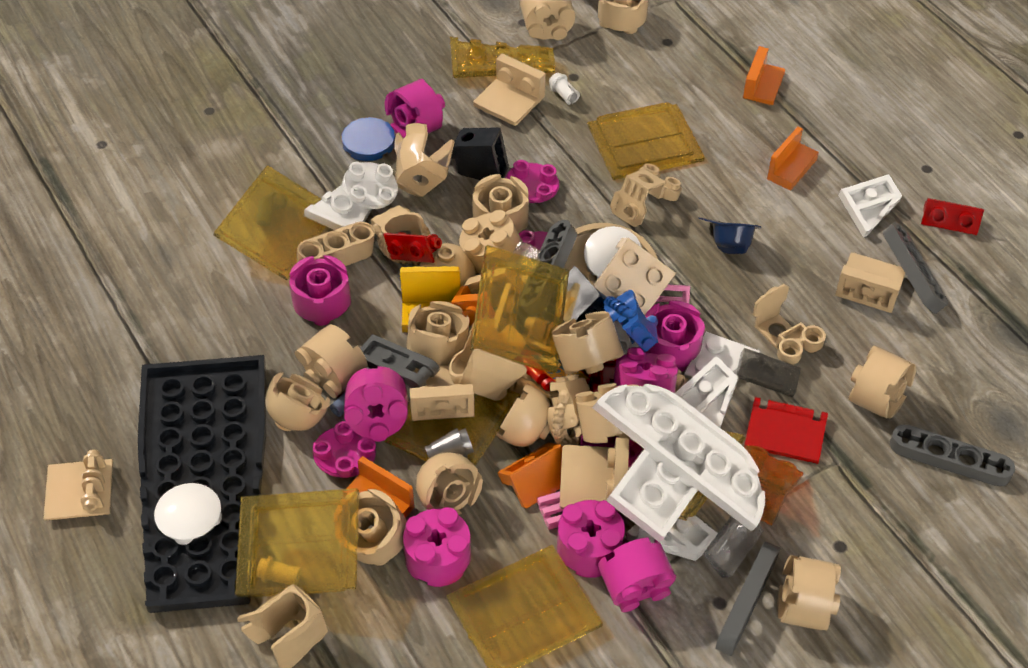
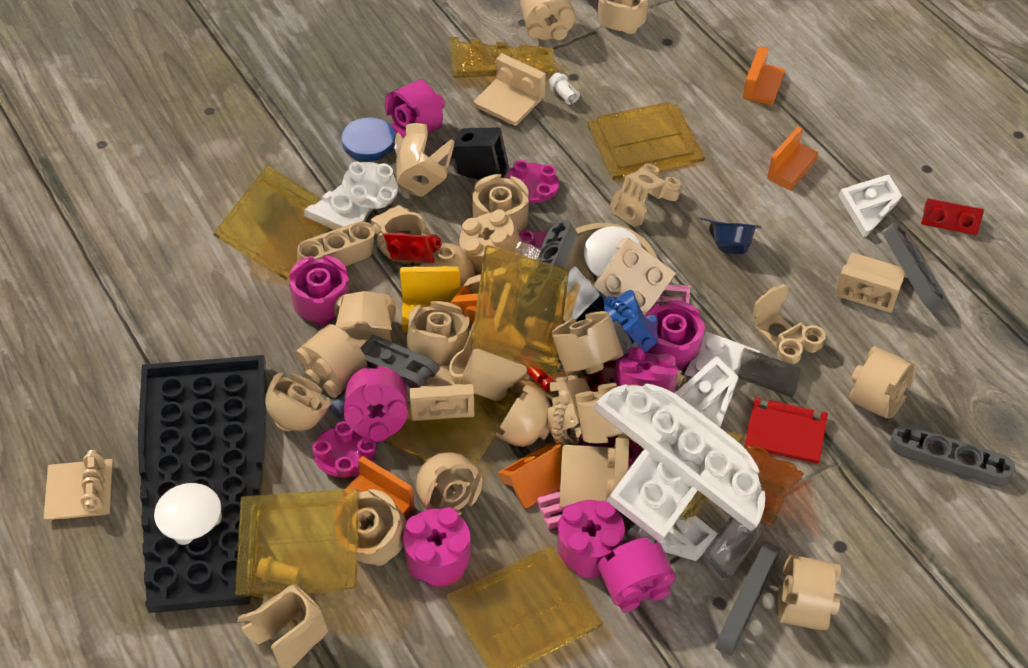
flat silver cone [425,428,474,459] -> none
none -> tan piece [334,291,397,348]

